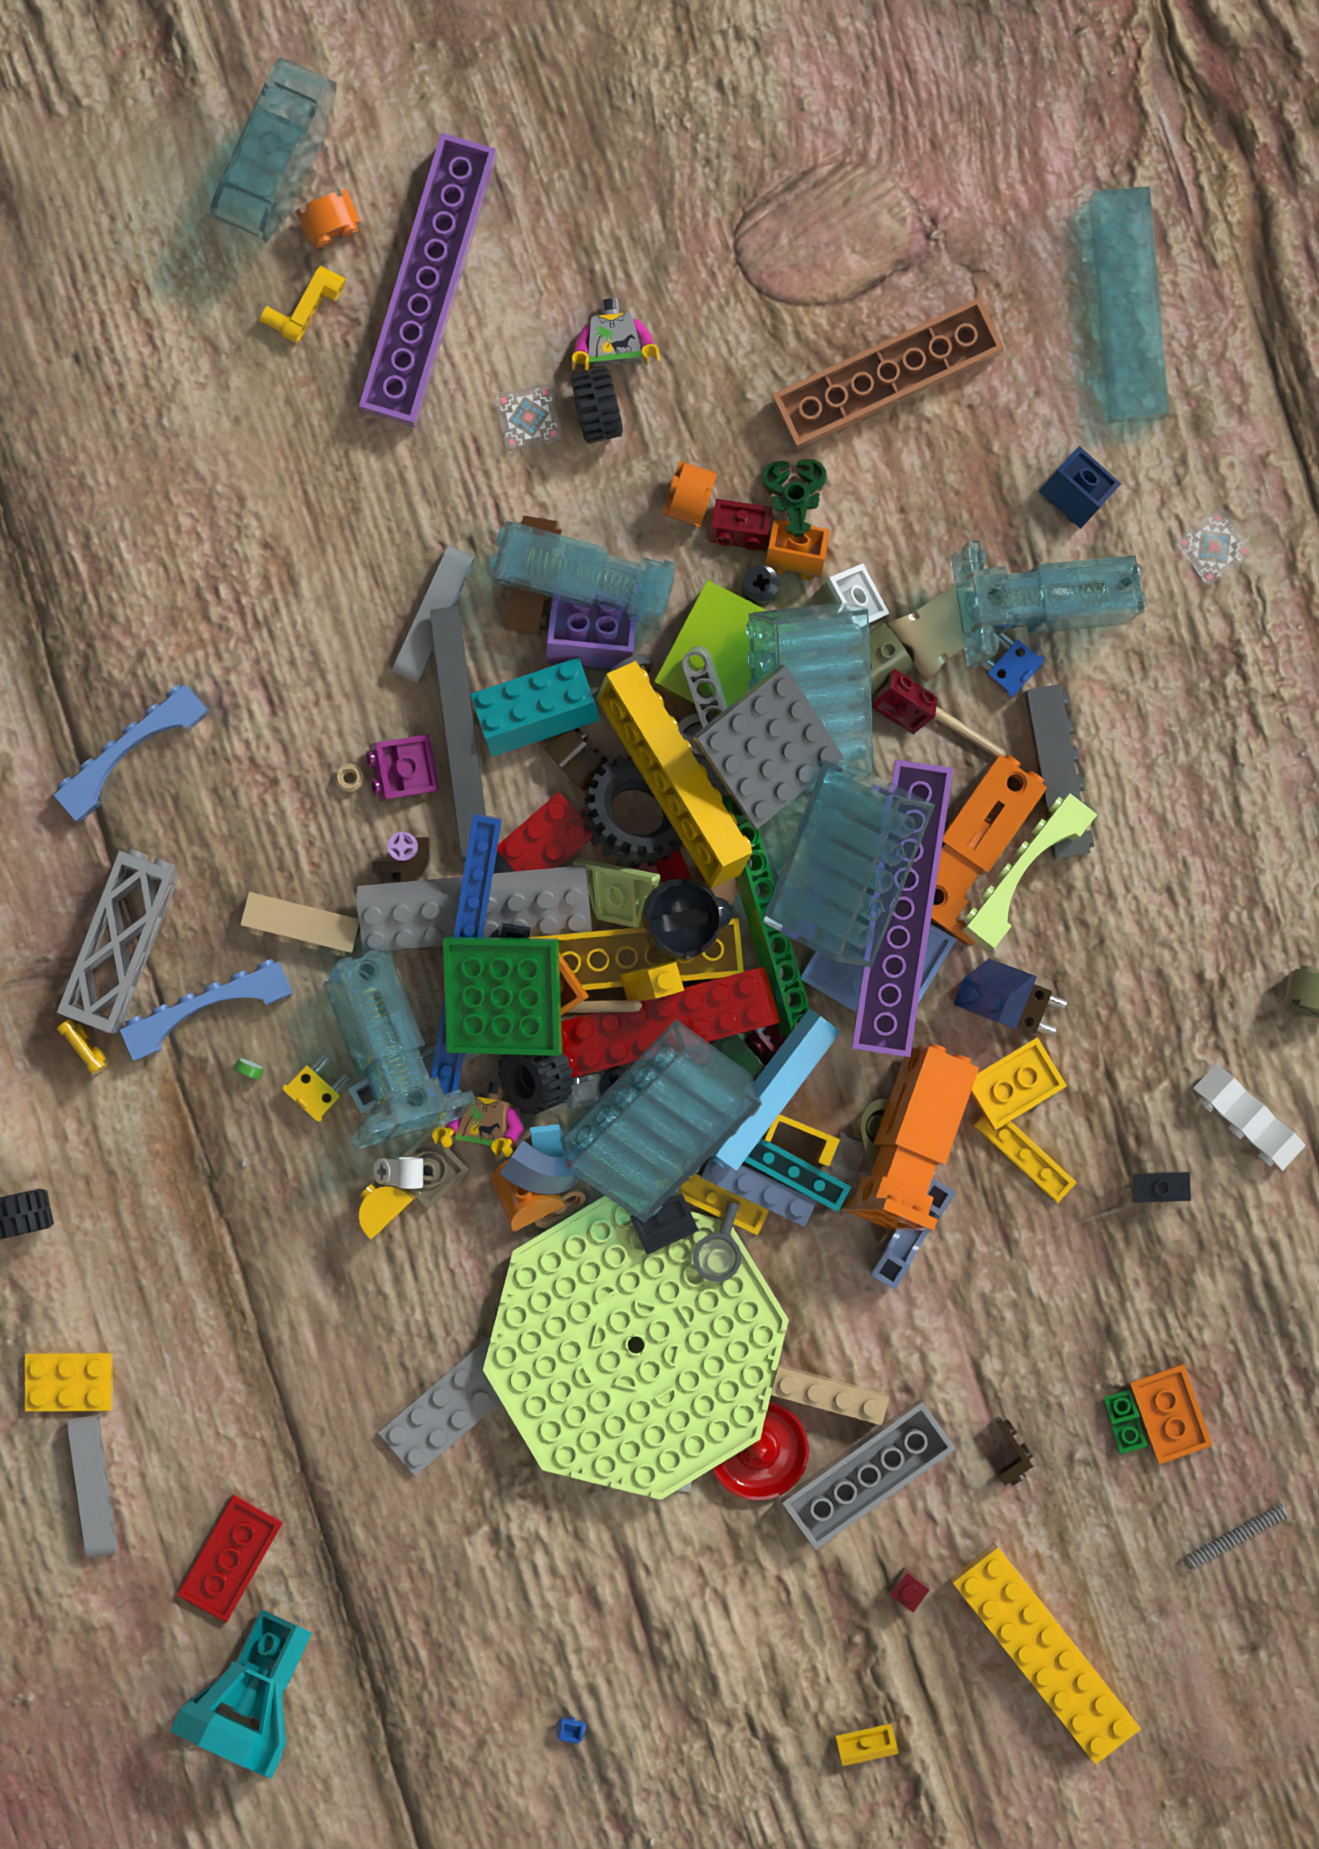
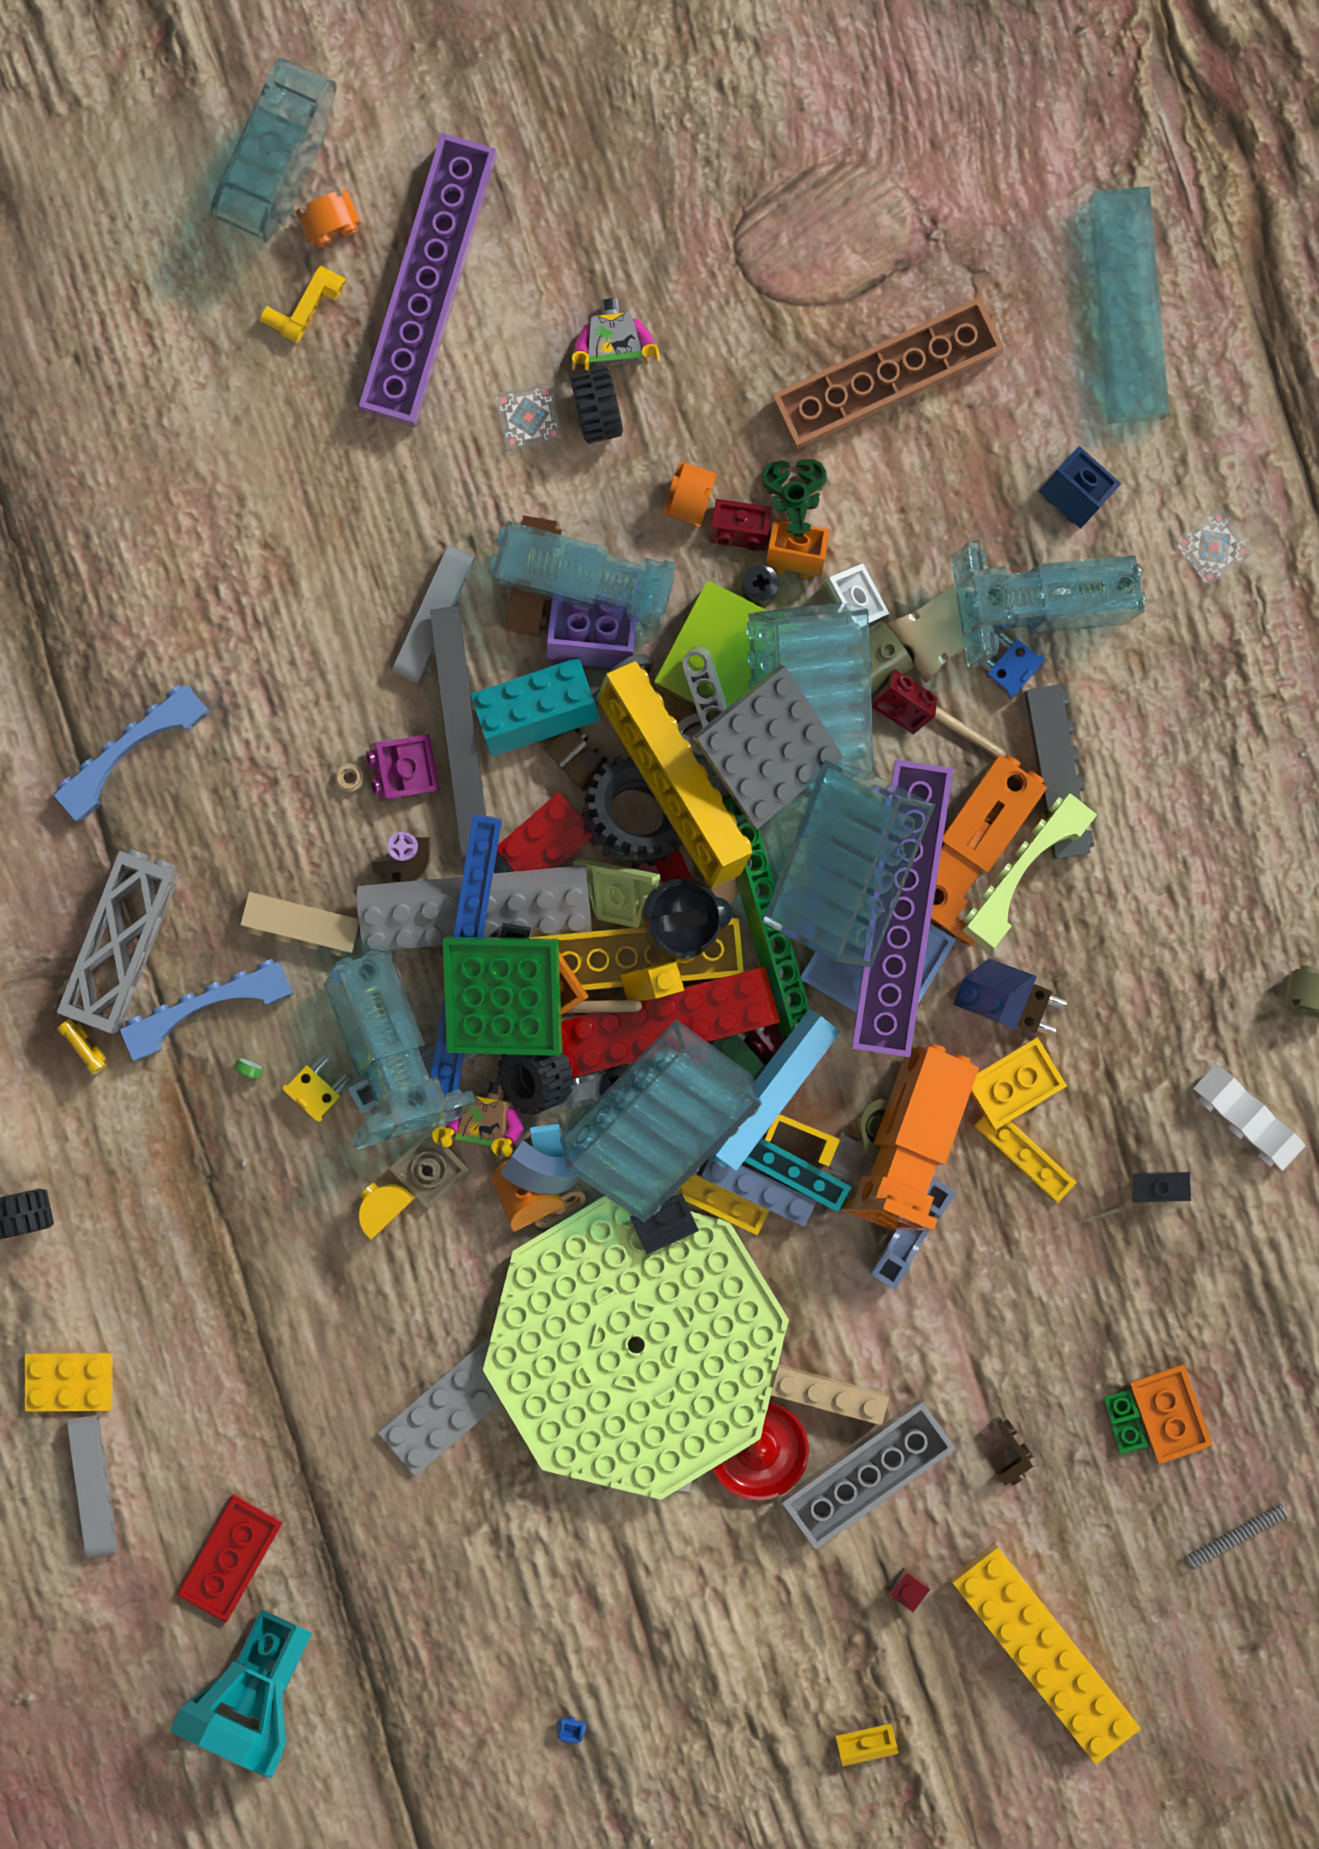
white piece [373,1157,423,1189] -> none
piece [693,1202,742,1282] -> none

